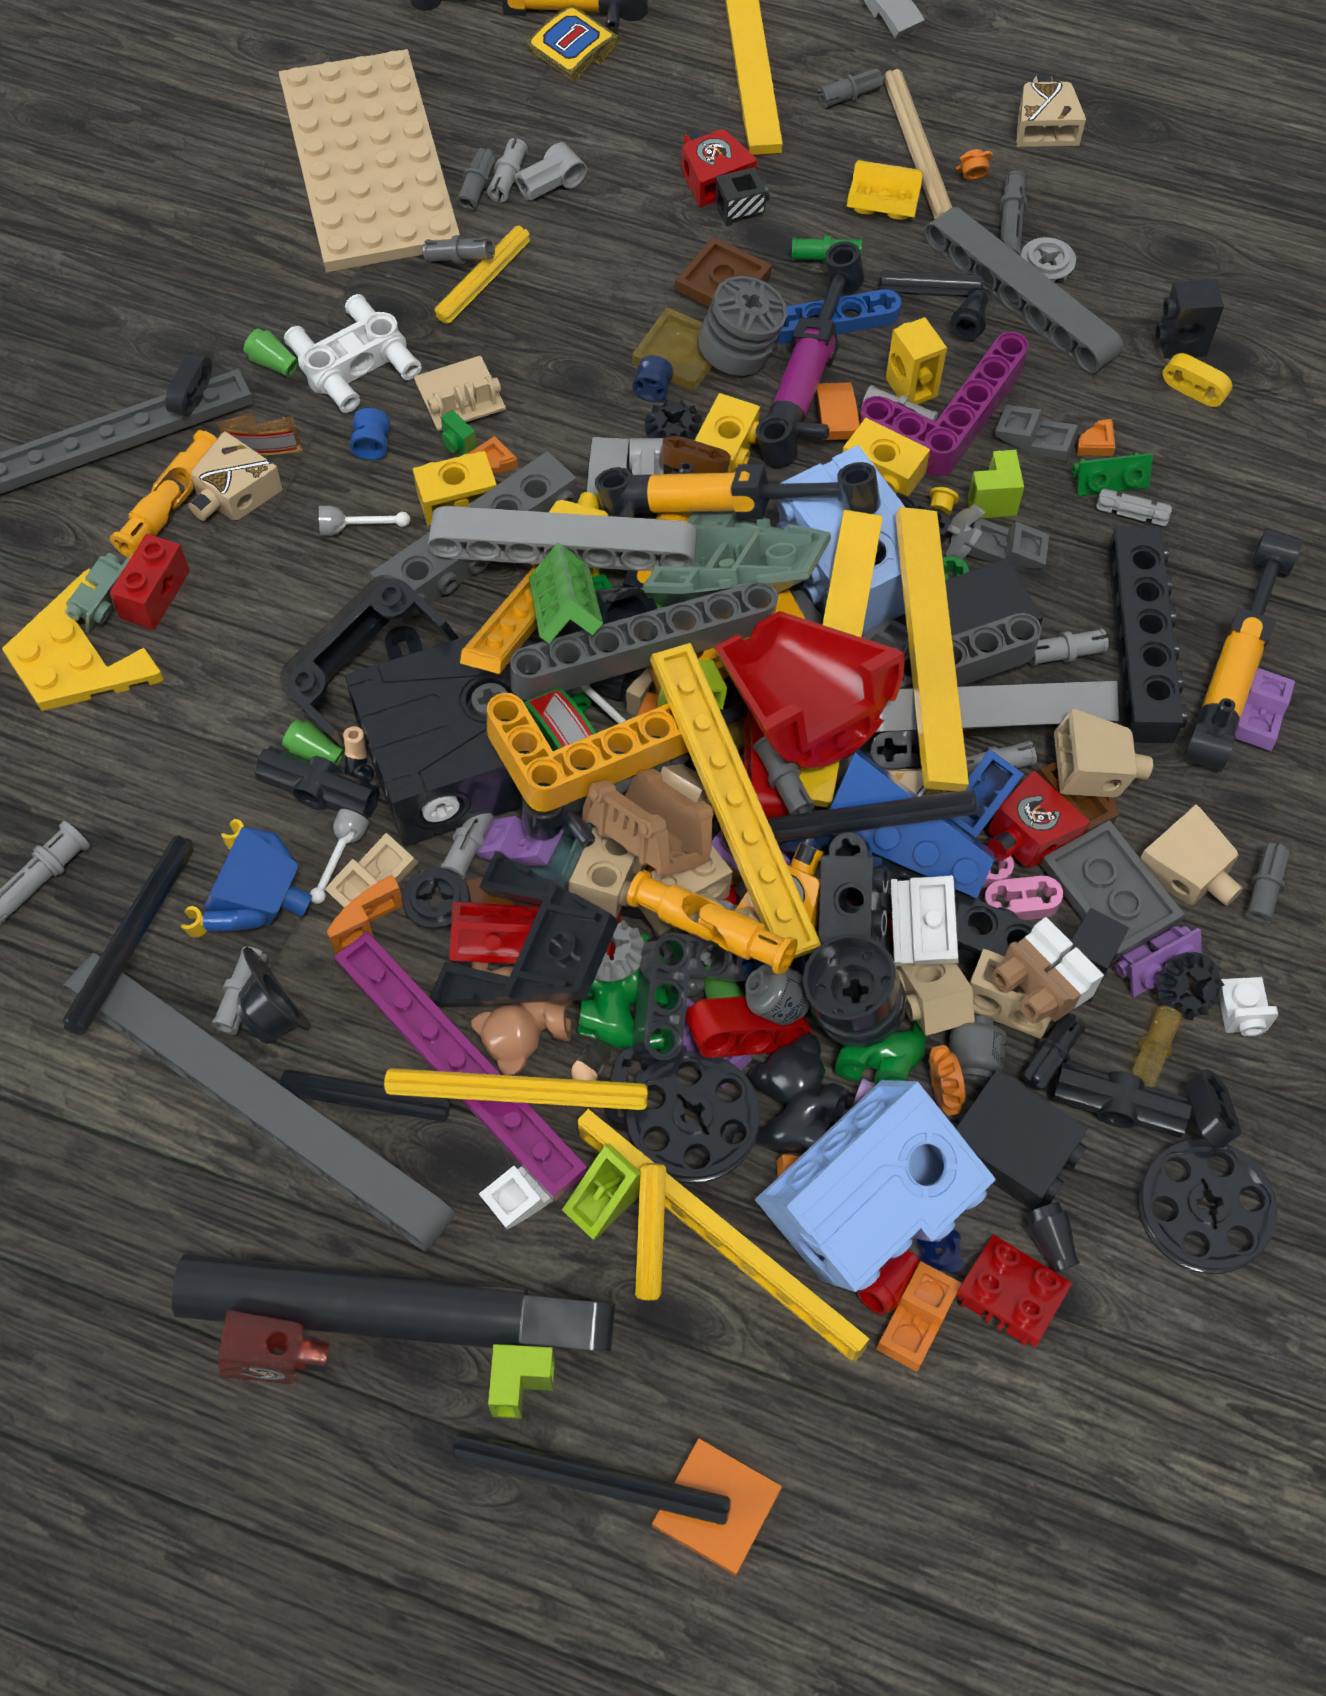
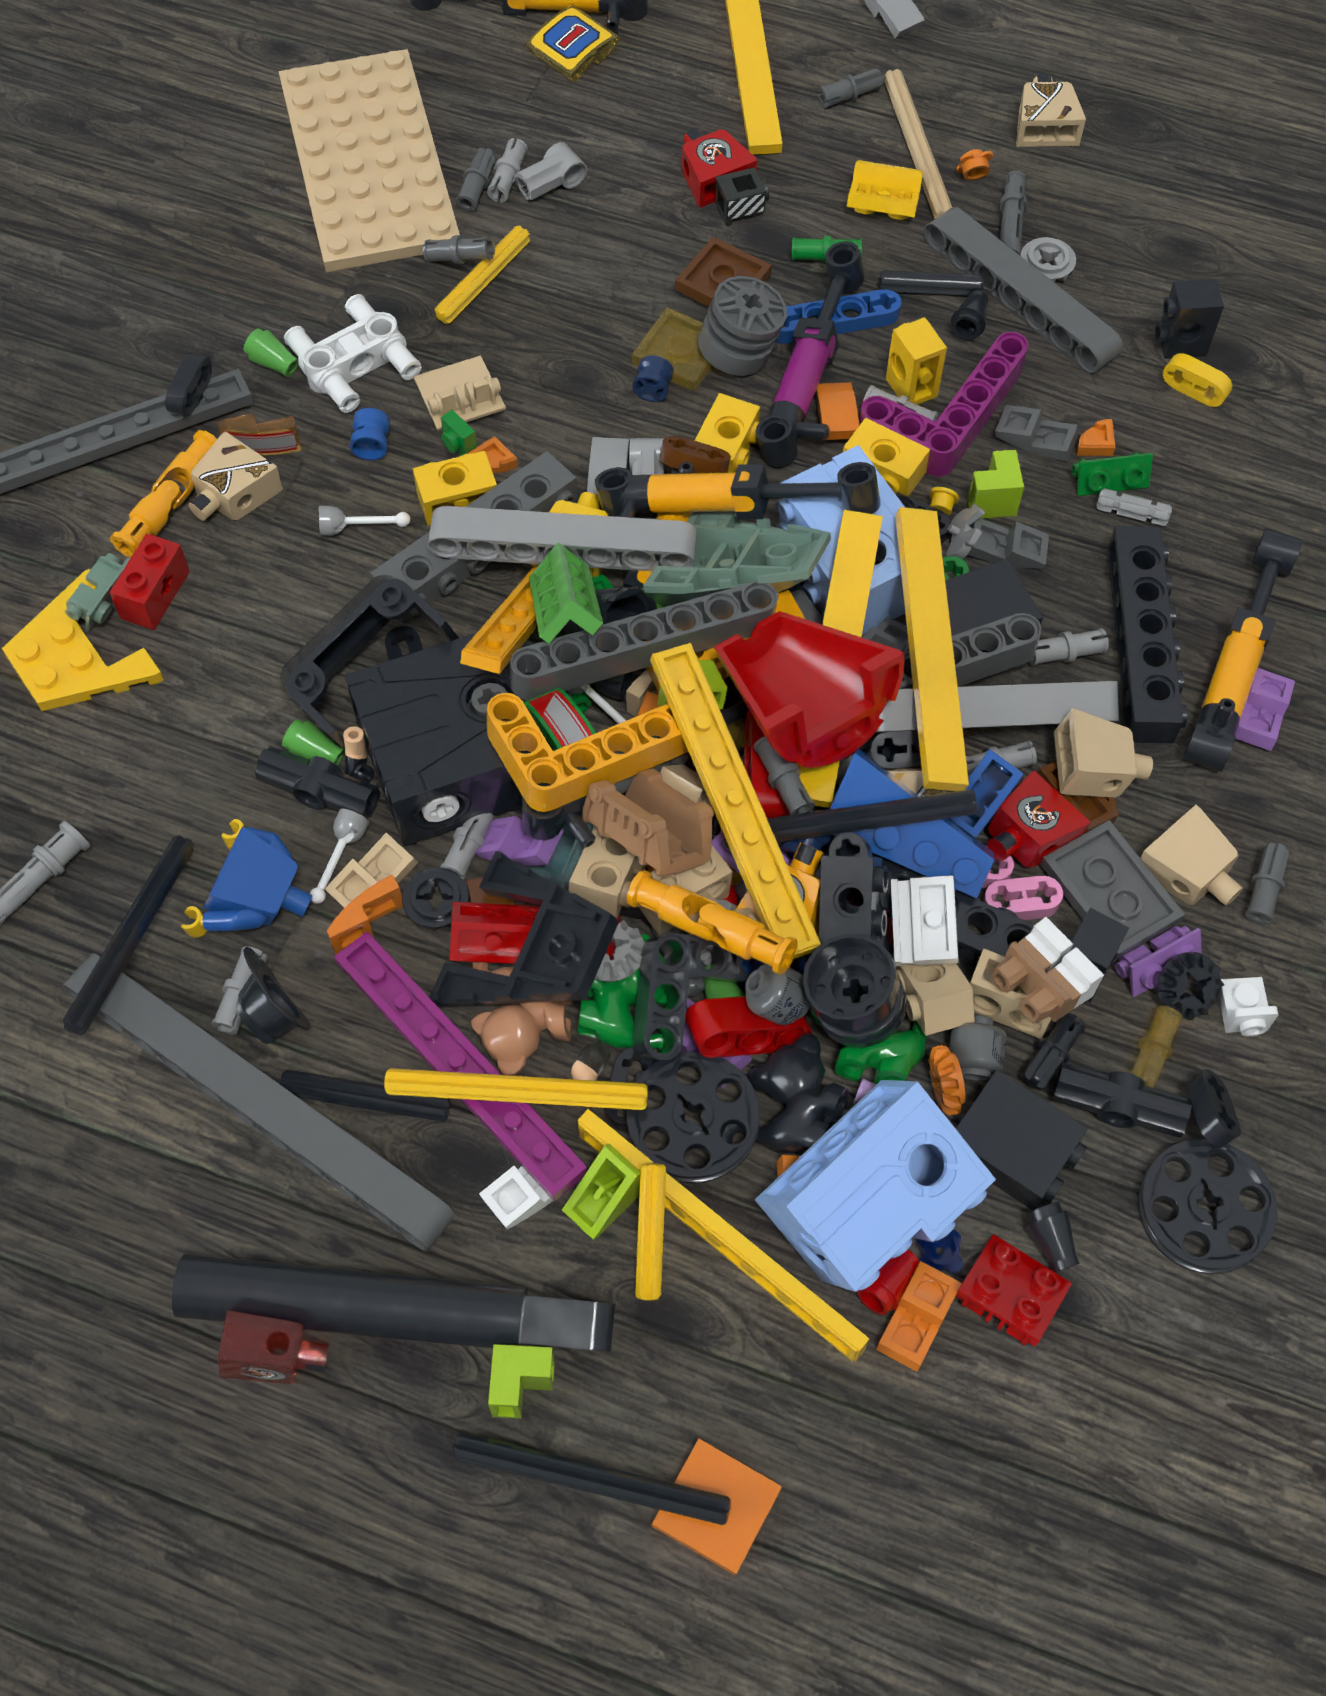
black gear [645,399,703,440] -> none

